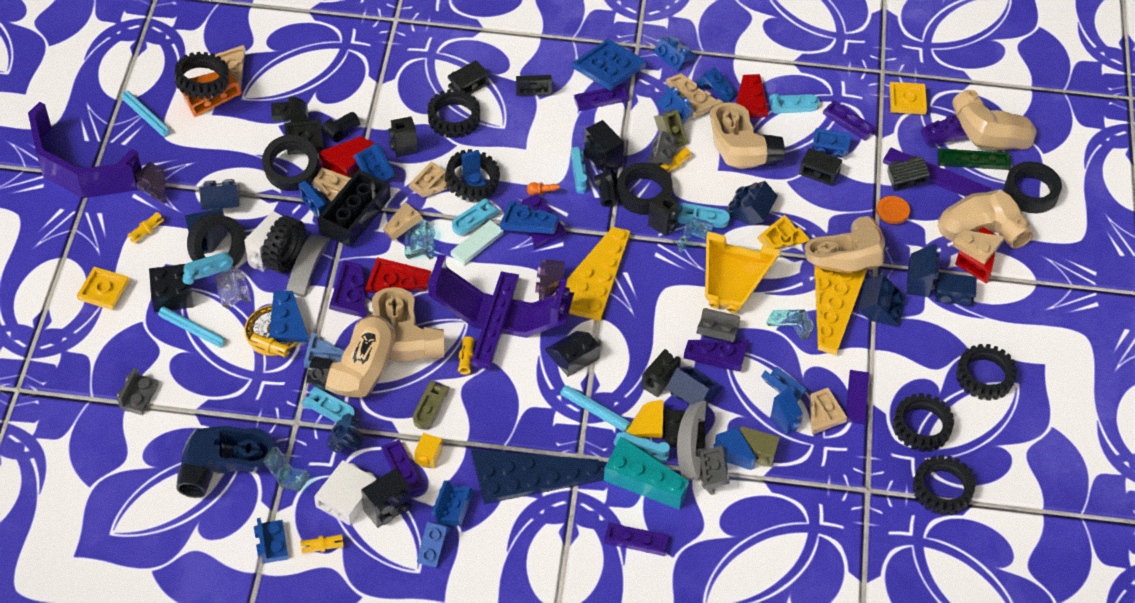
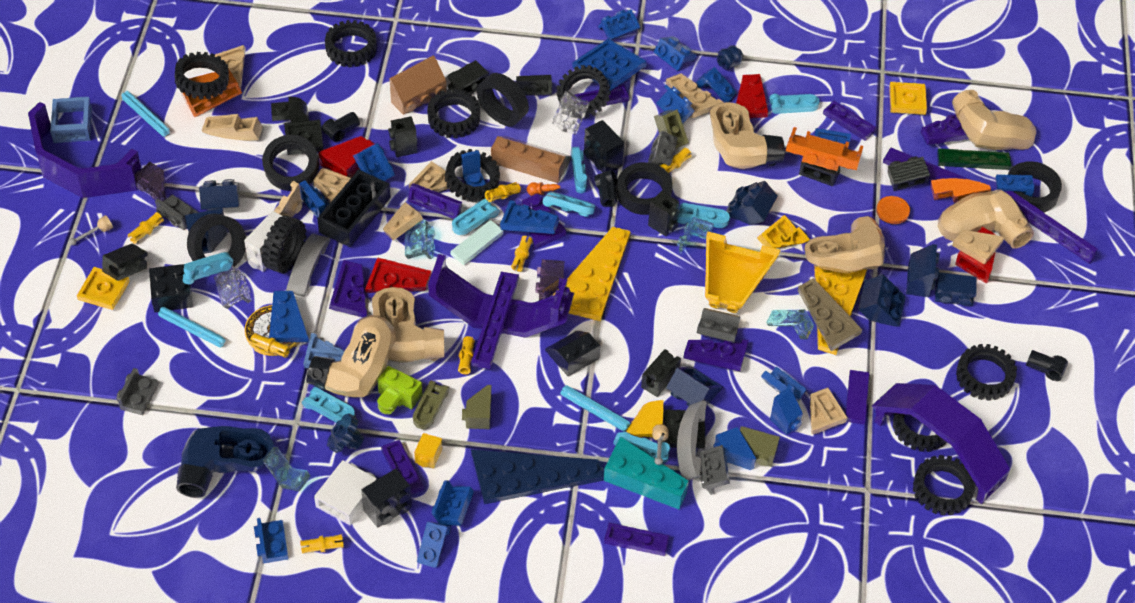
none -> medium blue window [50,97,92,143]
none -> hinge [69,215,113,245]
none -> pearl dark grey brick [102,243,148,281]
none -> dark grey bracket [155,194,199,230]
none -> tan slope [202,114,263,141]
none -> tan wing [274,181,302,217]
none -> black tyre [325,20,377,67]
none -> lime brick [377,366,423,414]
none -> medium nougat slope [389,55,447,115]
none -> dark purple tile [408,183,462,219]
none -> olive slope [462,385,492,429]
none -> black tyre [477,73,529,126]
none -> yellow pin [485,182,521,202]
none -> medium nougat slope [491,136,571,184]
none -> yellow pin [511,236,533,272]
none -> medium azure plate [543,192,595,217]
none -> clear bracket [551,91,589,135]
none -> black tyre [556,65,611,119]
none -> blue bracket [598,9,640,40]
none -> hinge [652,425,669,465]
none -> dark blue piece [717,45,743,70]
none -> orange bracket [786,127,864,171]
none -> dark tan wing [798,278,862,351]
none -> dark purple panel [872,383,1011,505]
none -> orange slope [931,178,991,203]
none -> blue bracket [995,174,1034,197]
none -> dark purple tile [1004,191,1098,264]
none -> black piece [1026,350,1068,381]

